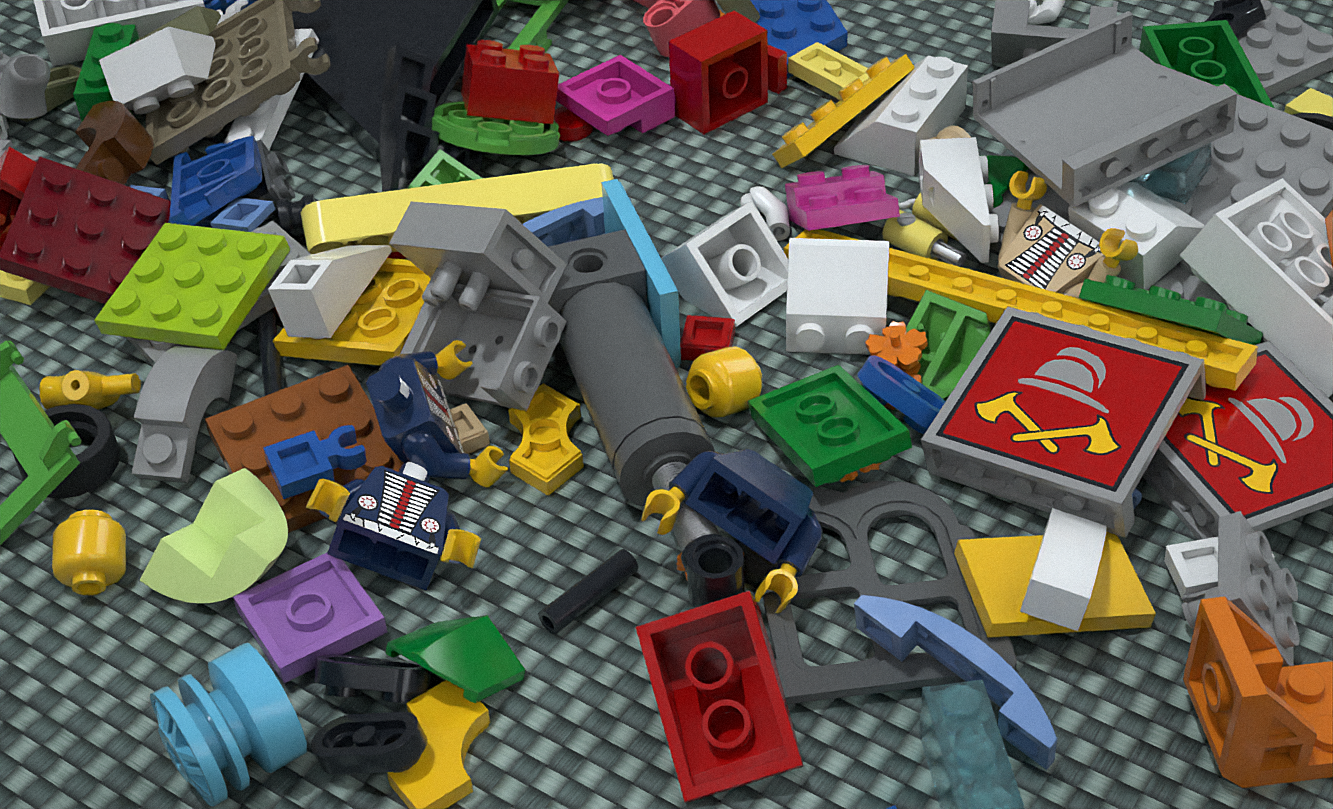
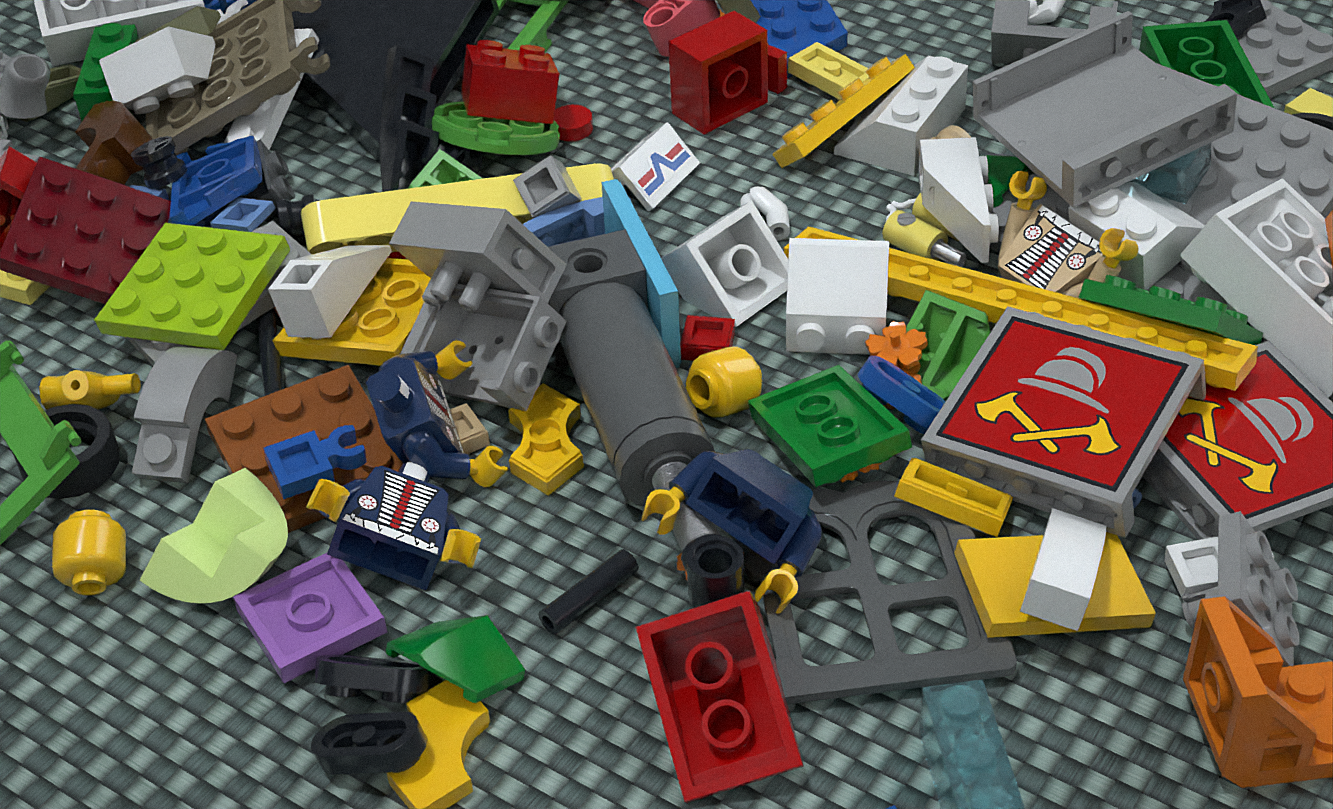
medium azure wheel [150,643,307,807] -> none
dark pink plate [556,55,676,136] -> none
dark pink plate [785,165,900,231] -> none
medium blue slope [854,595,1057,770] -> none
none -> black wheel [131,136,188,189]
none -> light grey slope [513,155,582,218]
none -> white panel [611,122,700,212]
none -> yellow tile [894,458,1013,537]

